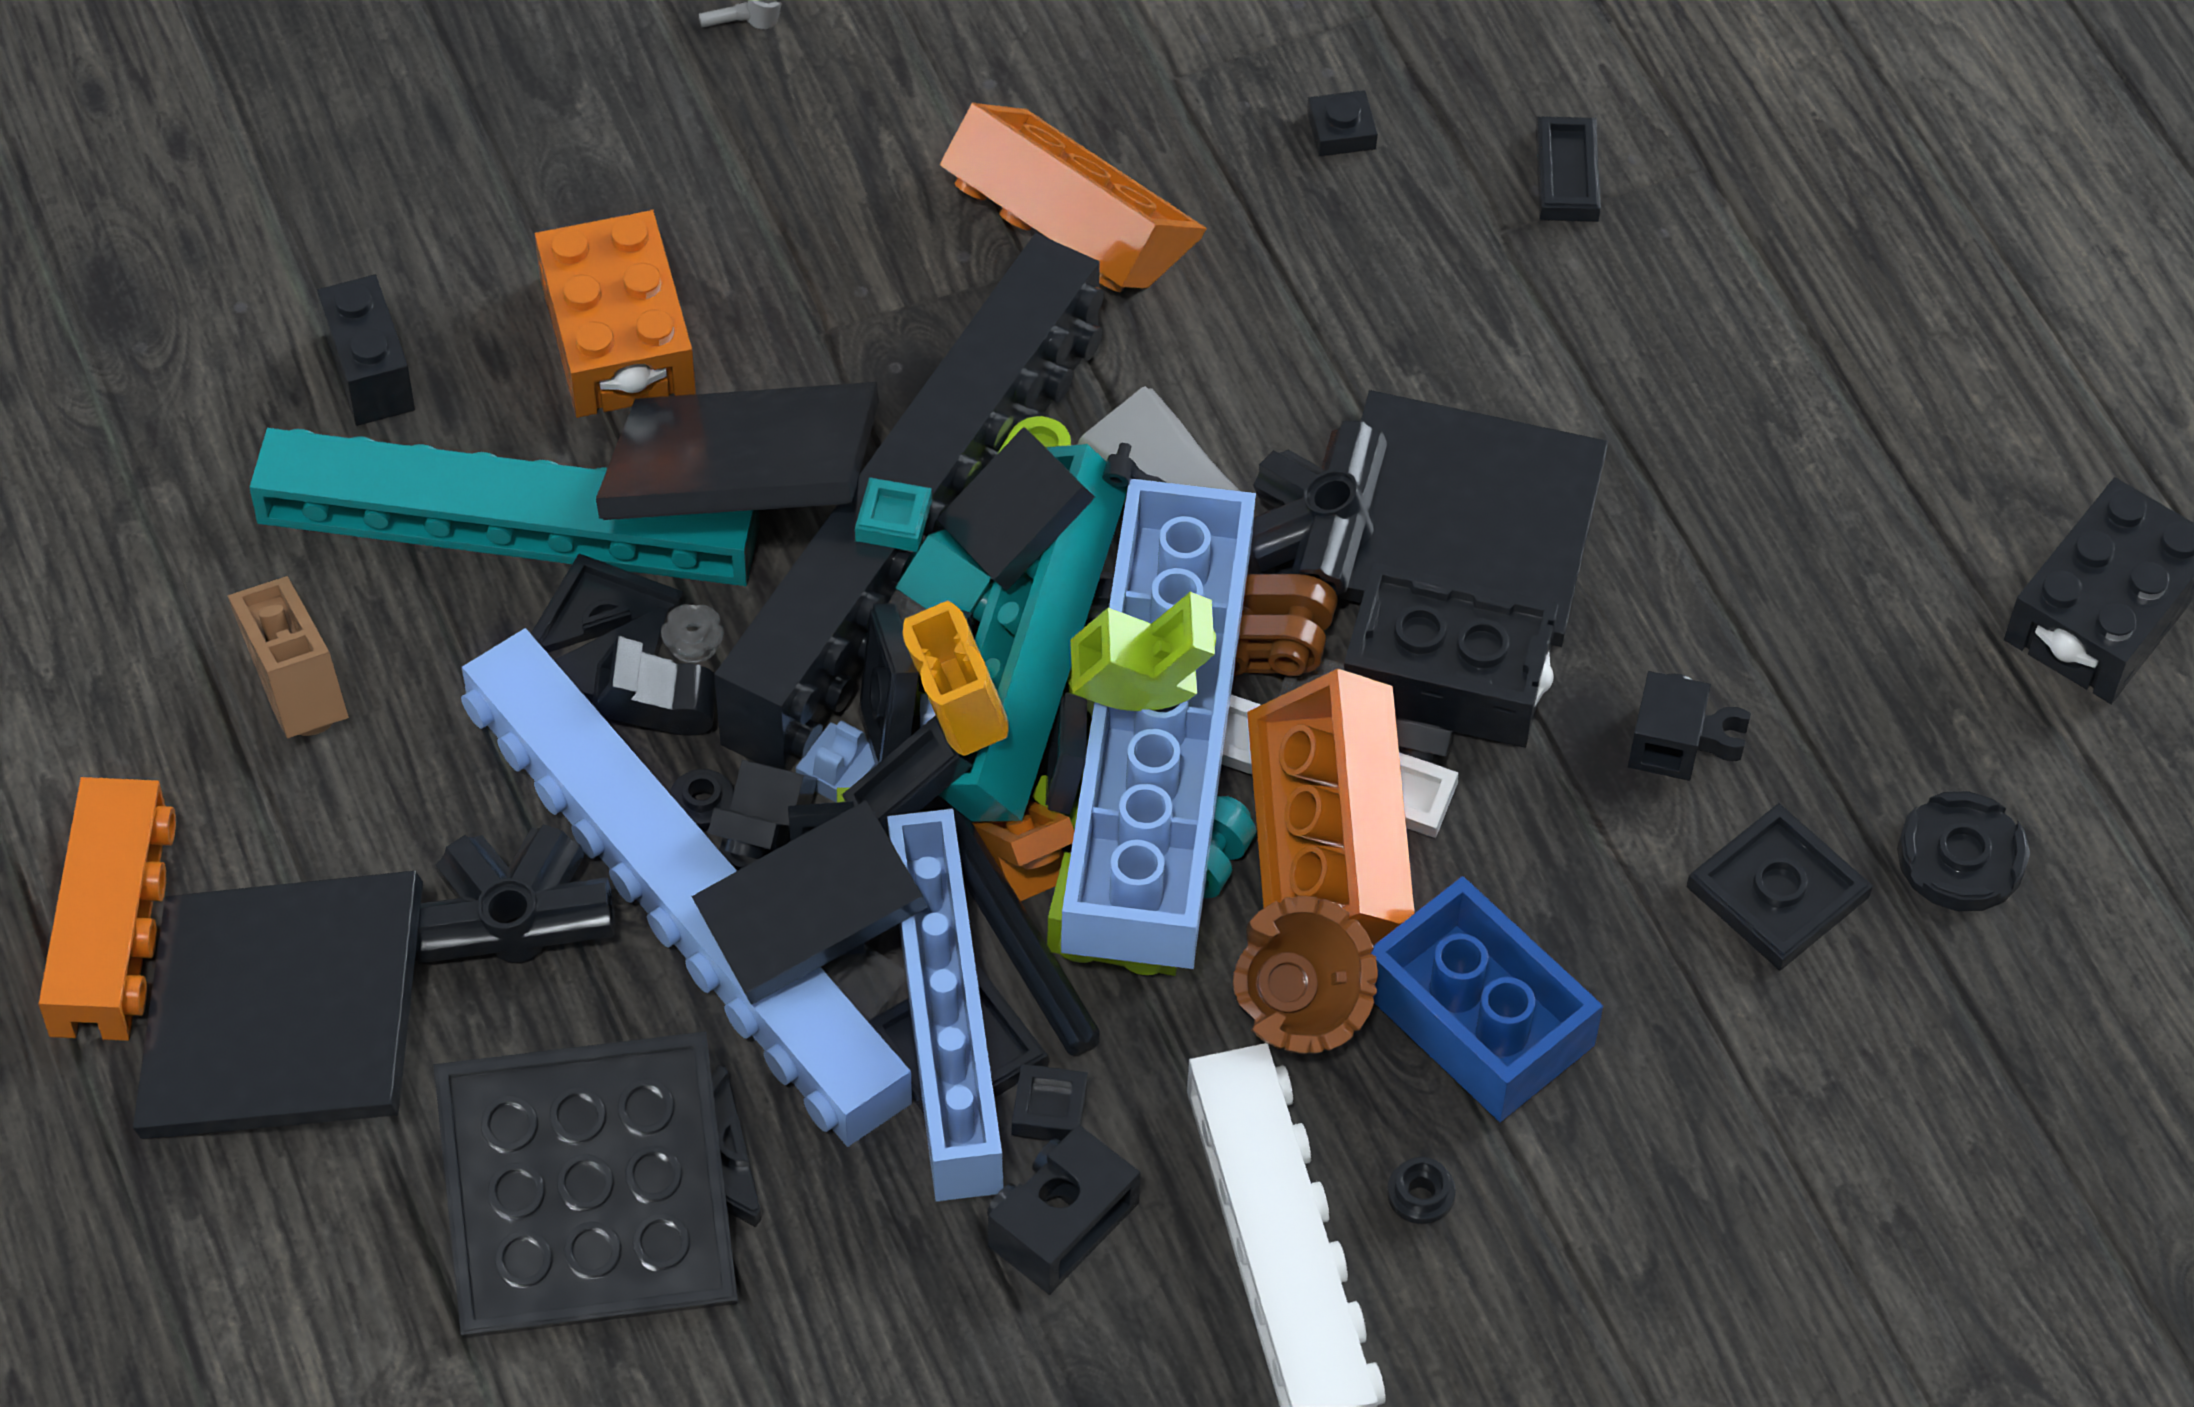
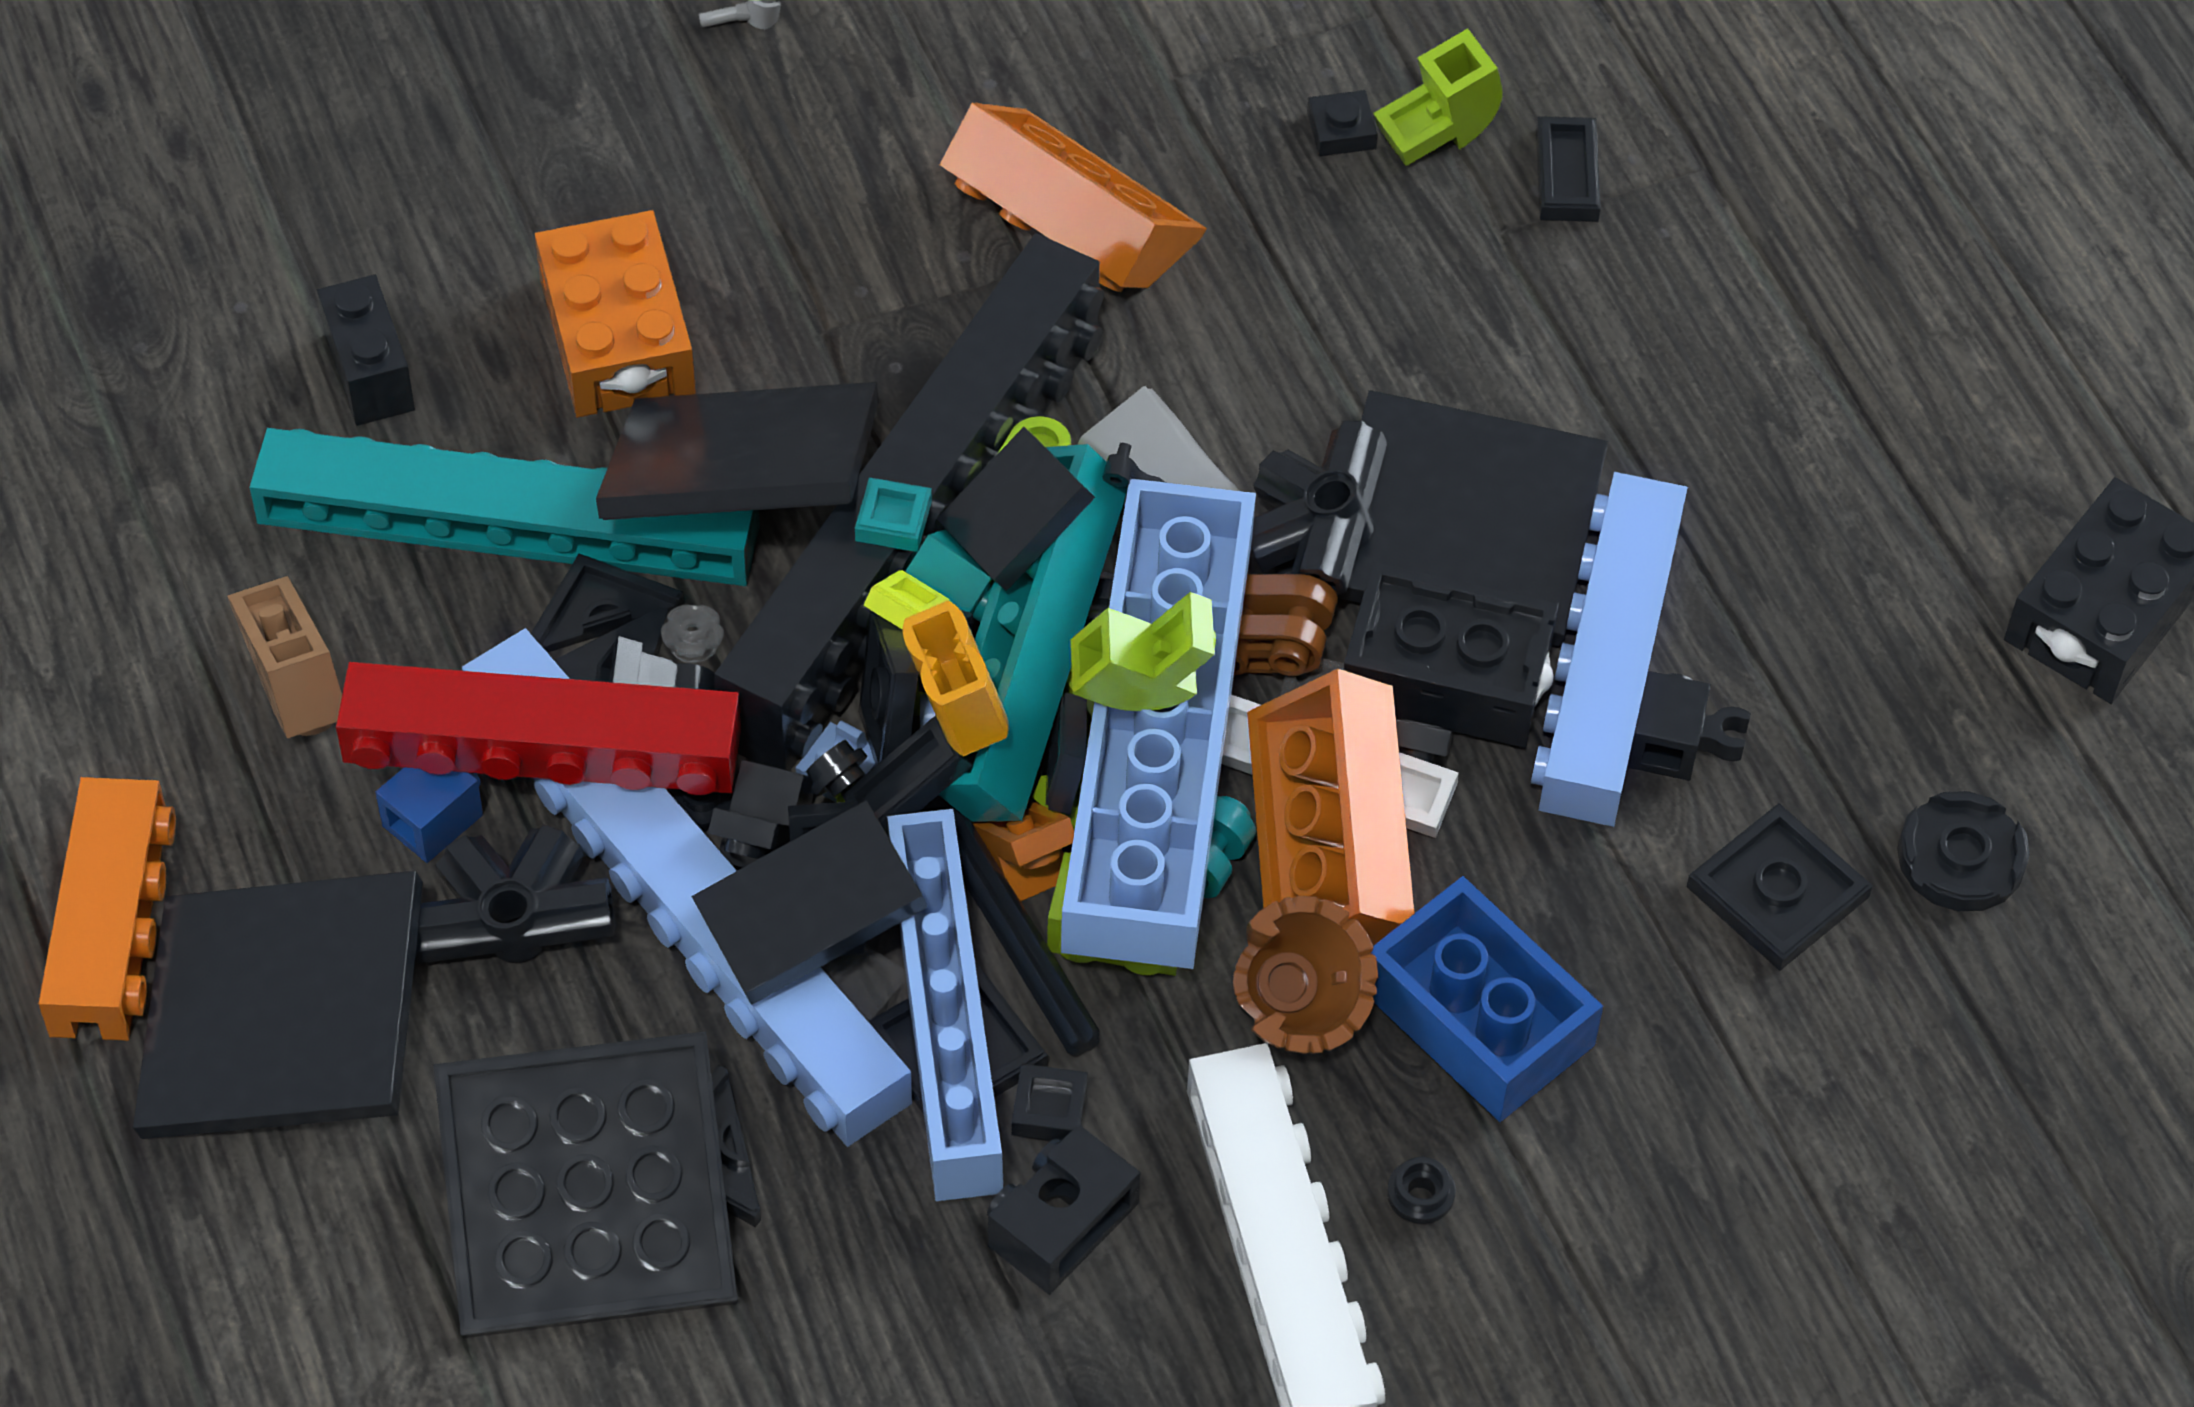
none -> red brick [336,662,741,795]
none -> blue brick [375,768,483,863]
none -> black plate [806,740,868,799]
none -> neon yellow tile [863,570,951,630]
none -> lime brick [1373,29,1503,166]
none -> light blue brick [1531,472,1688,827]

